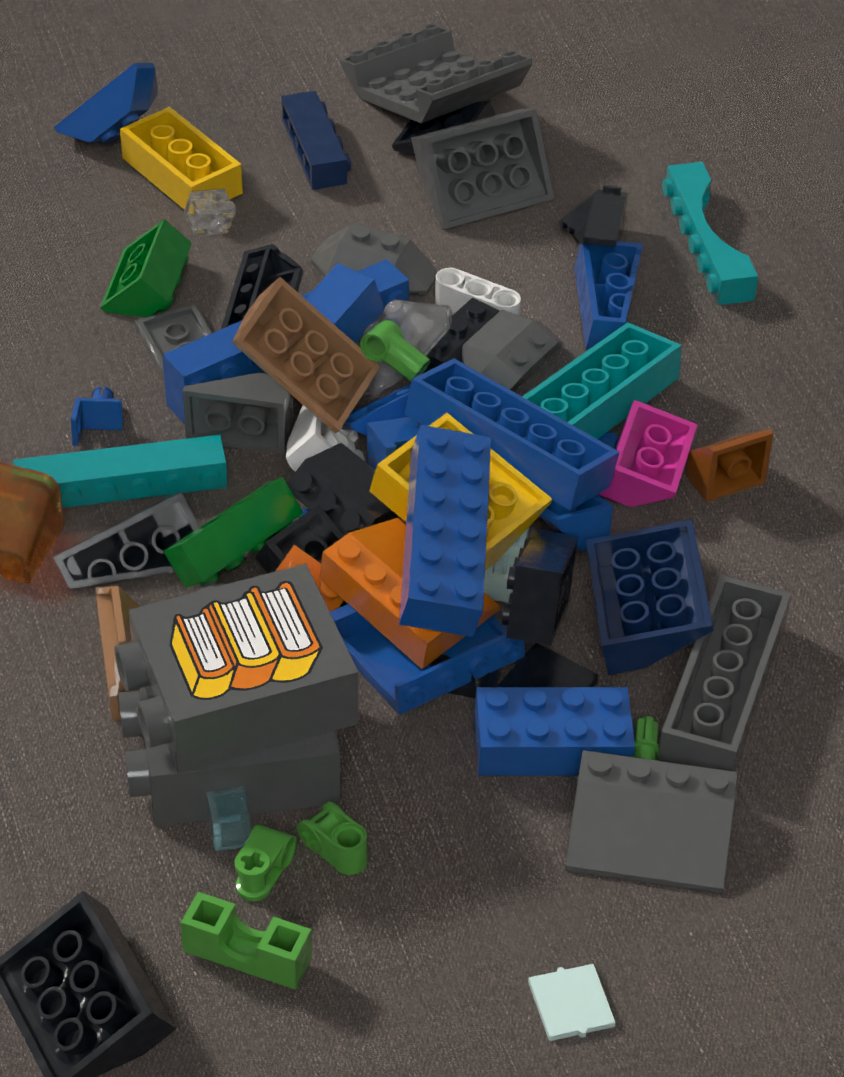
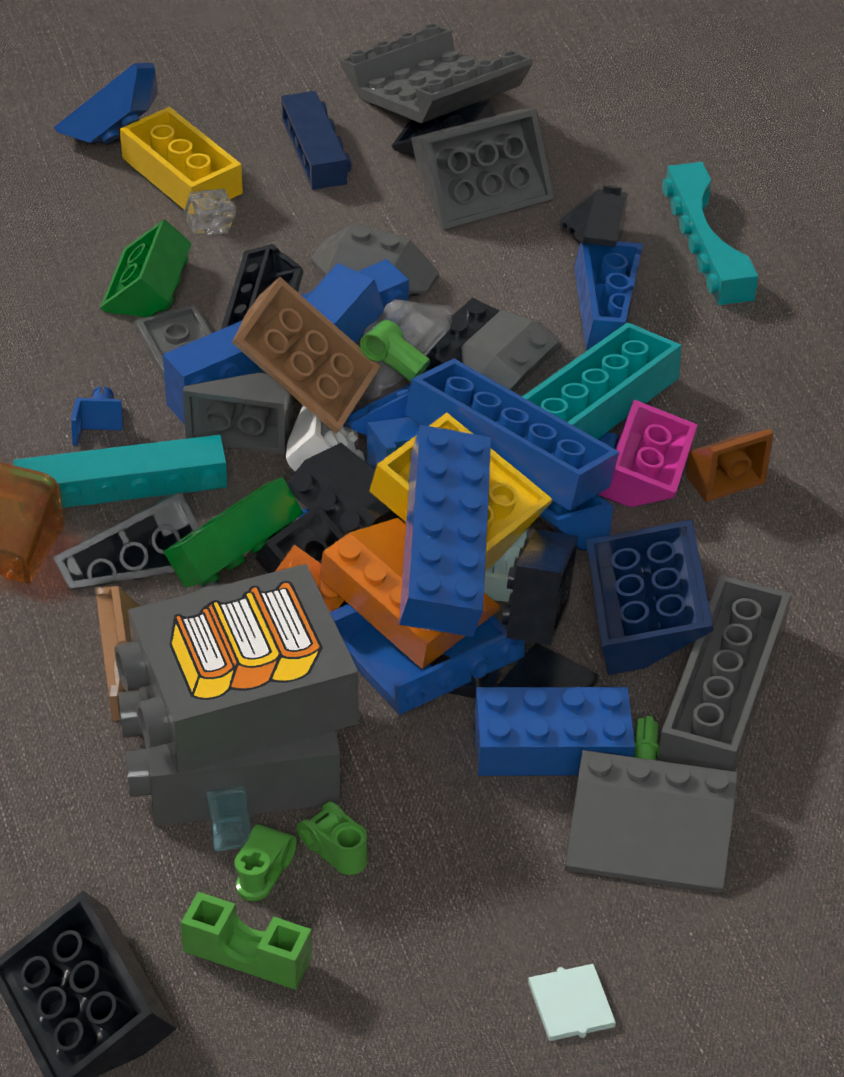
white beam [435,268,521,315] -> none

